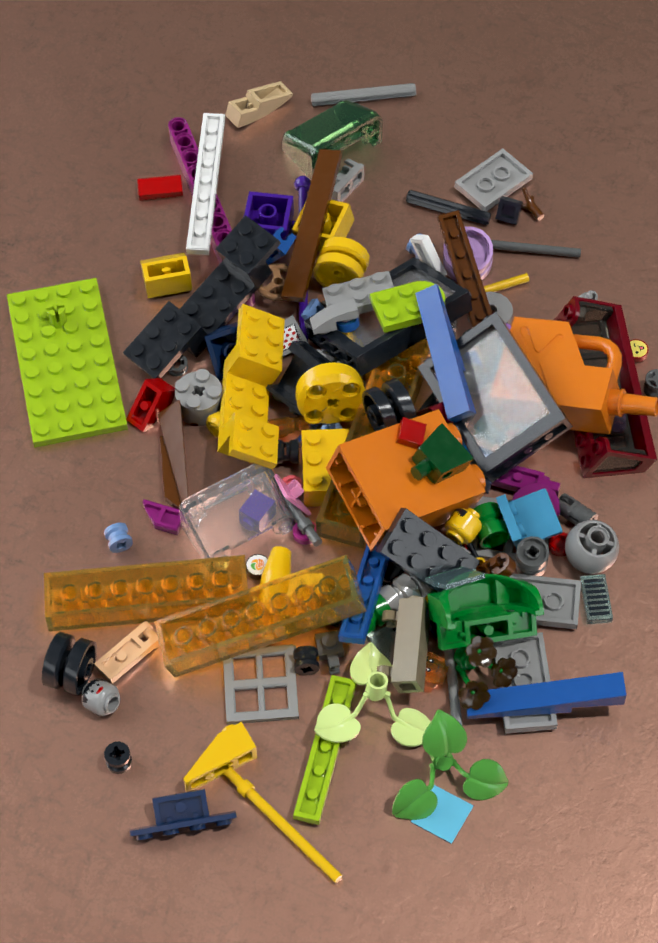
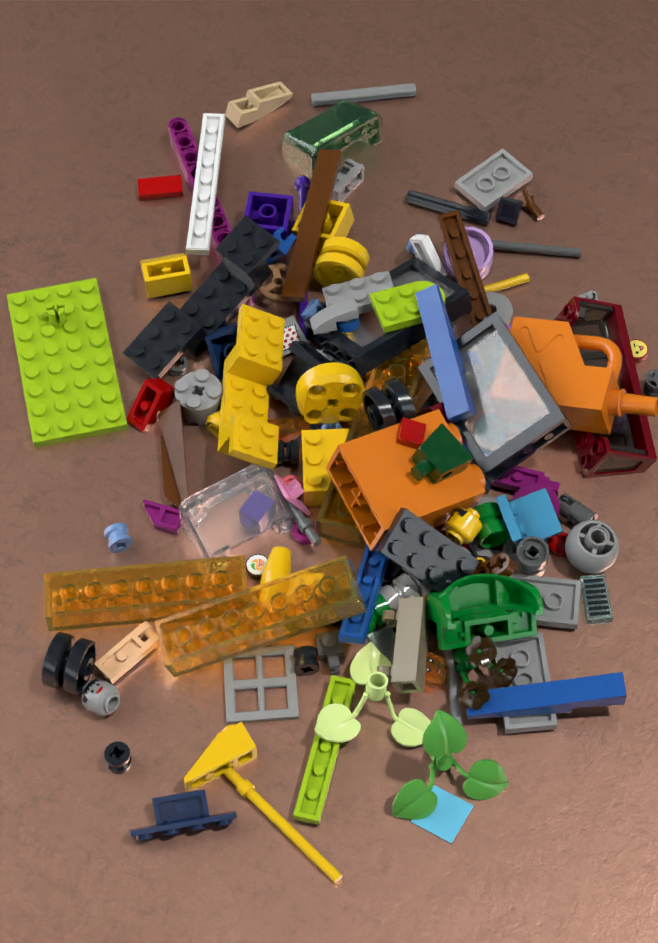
clear light blue piece [425,567,485,590] -> none

